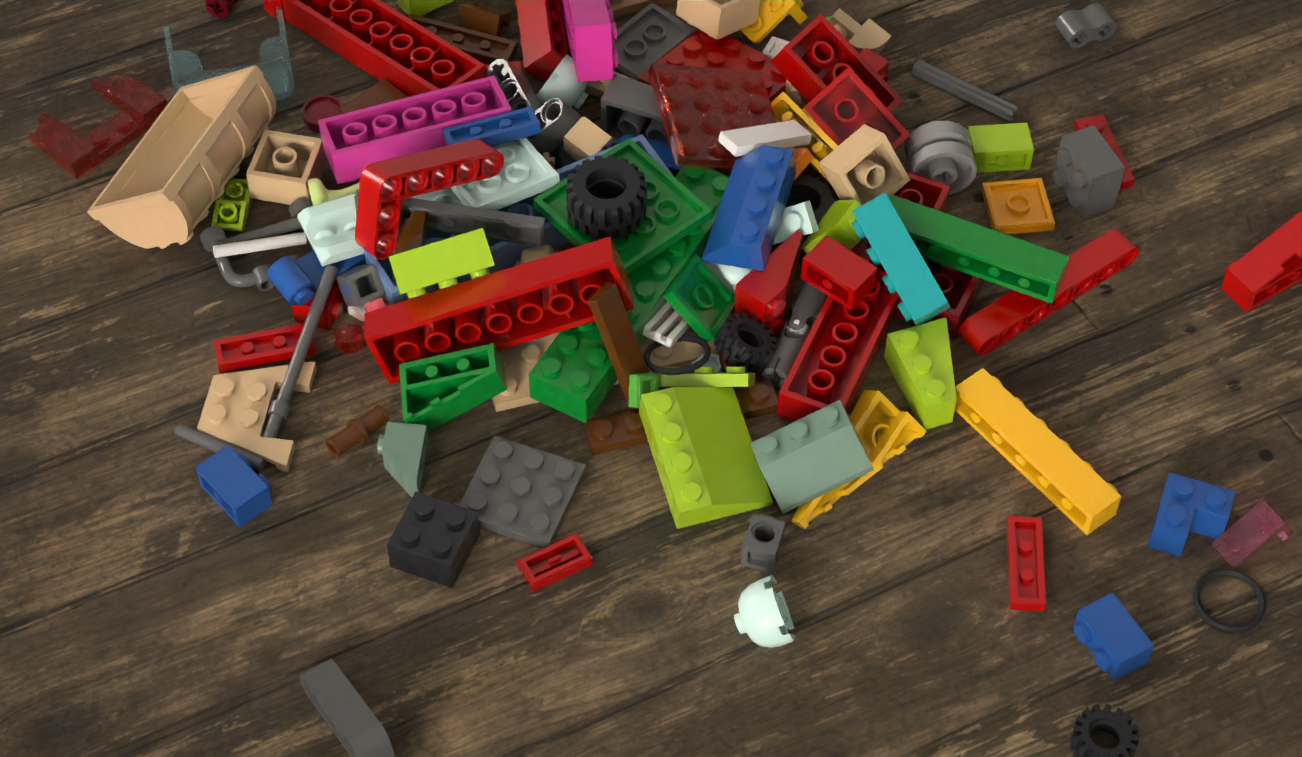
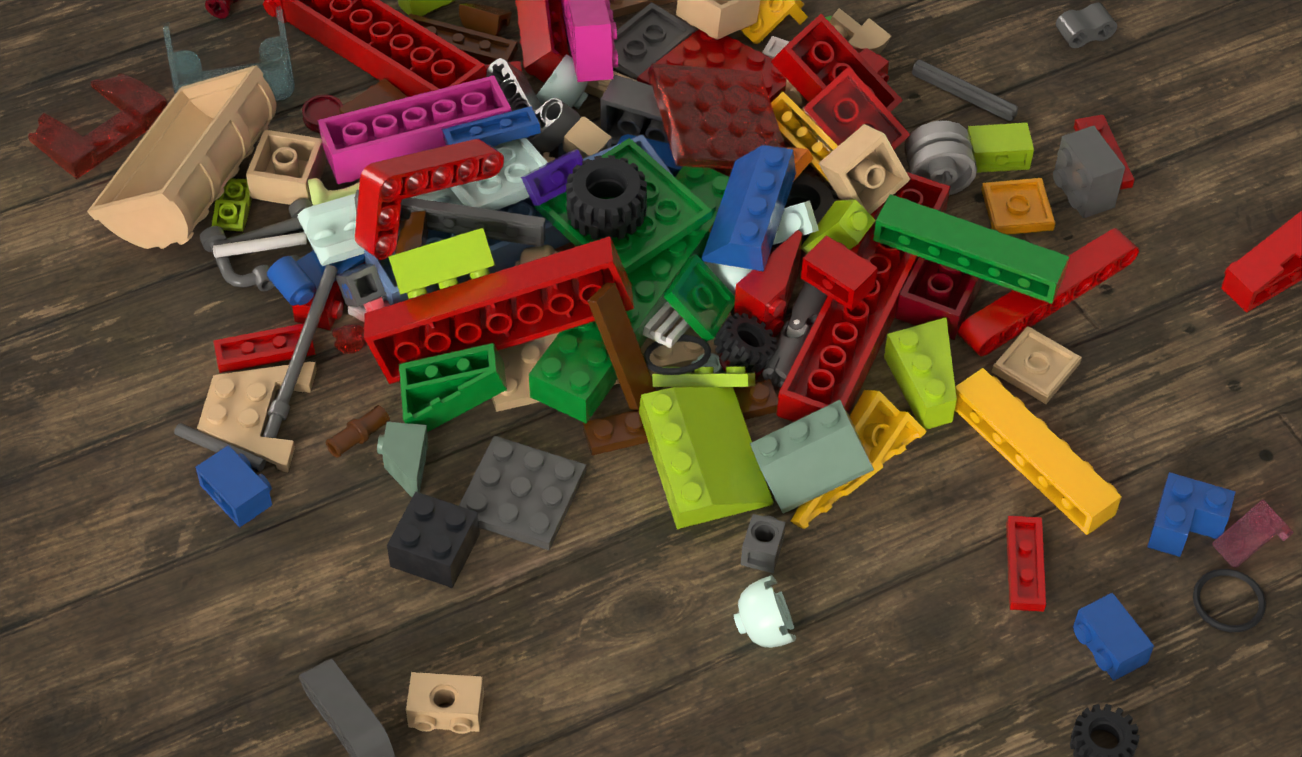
red tile [517,533,593,592] -> none
bright green tile [629,372,659,408] -> none
white tile [718,120,812,157] -> none
teal brick [851,192,951,326] -> none
none -> tan brick [406,672,484,734]
none -> dark purple plate [521,149,583,206]
none -> tan tile [992,326,1082,404]

